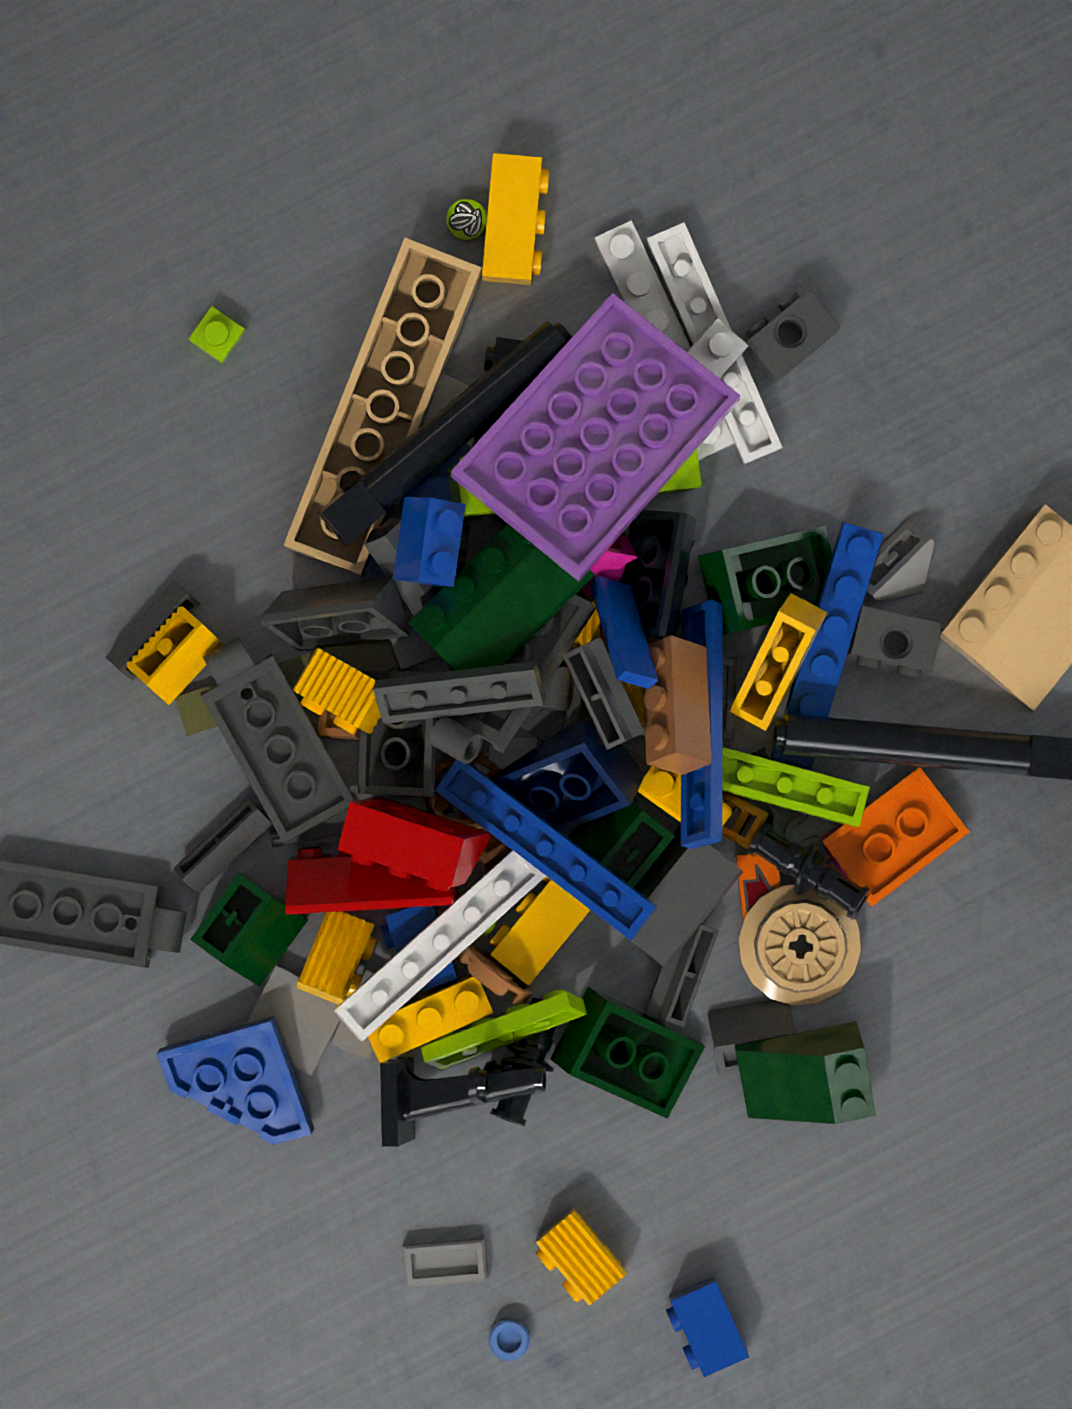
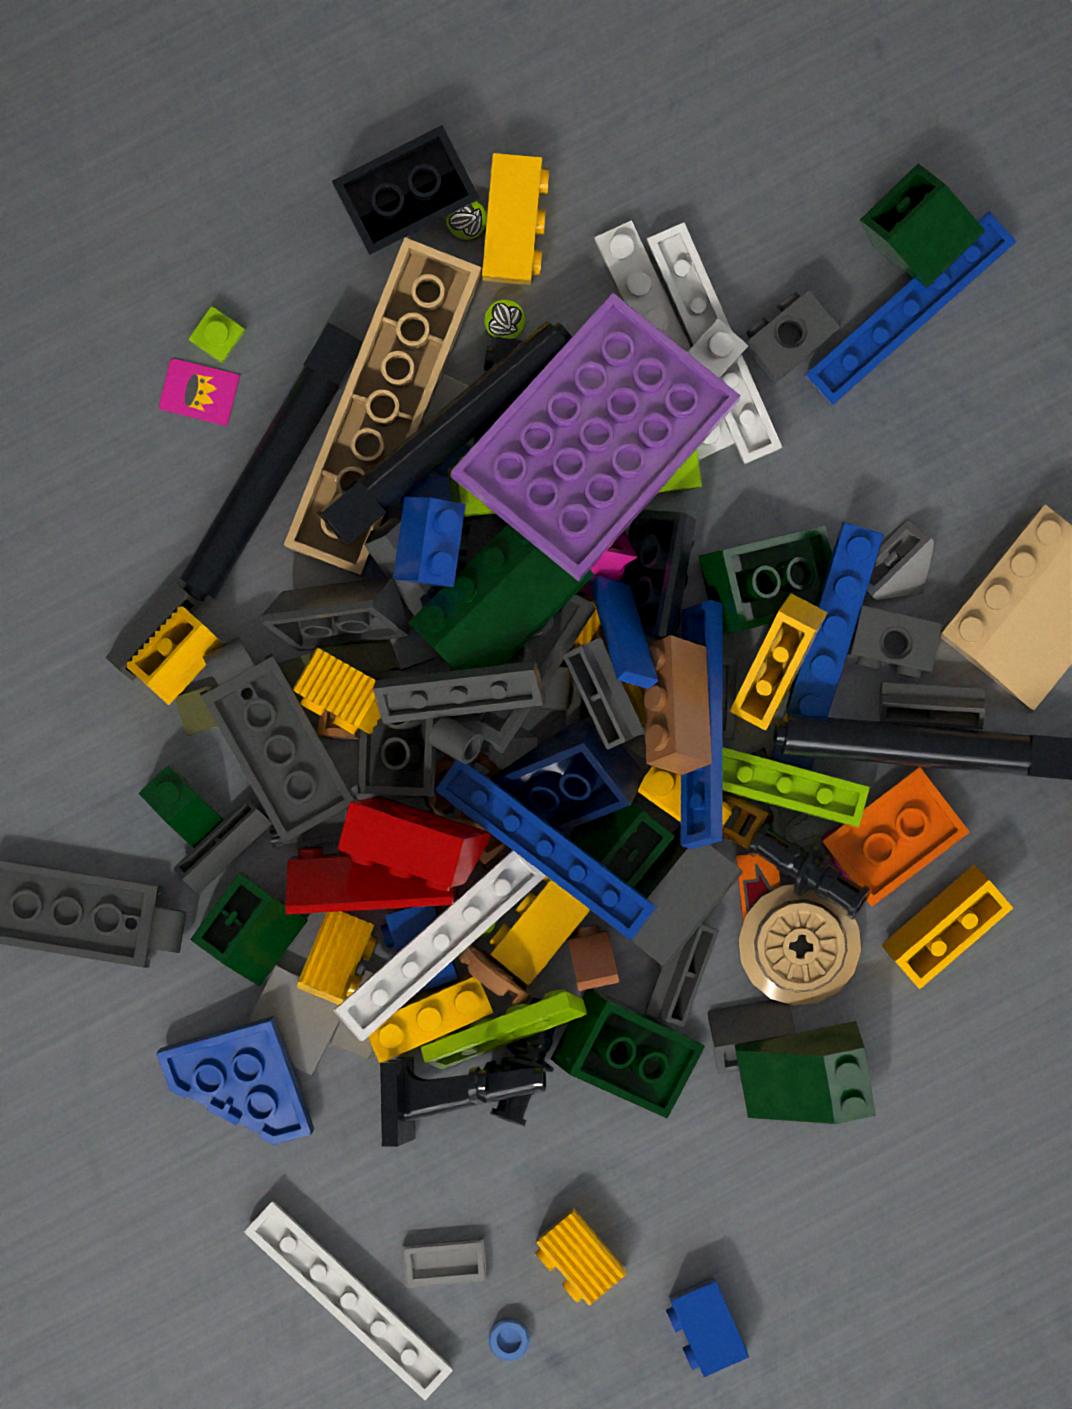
none -> dark green slope [138,765,224,848]
none -> dark pink sticker [159,358,240,426]
none -> black brick [180,322,363,602]
none -> white plate [244,1200,454,1400]
none -> black slope [332,125,480,255]
none -> tile [484,300,525,340]
none -> nougat slope [567,925,619,991]
none -> blue plate [805,211,1017,406]
none -> dark green slope [860,163,985,288]
none -> dark grey piece [879,682,985,730]
none -> yellow brick [881,864,1013,990]

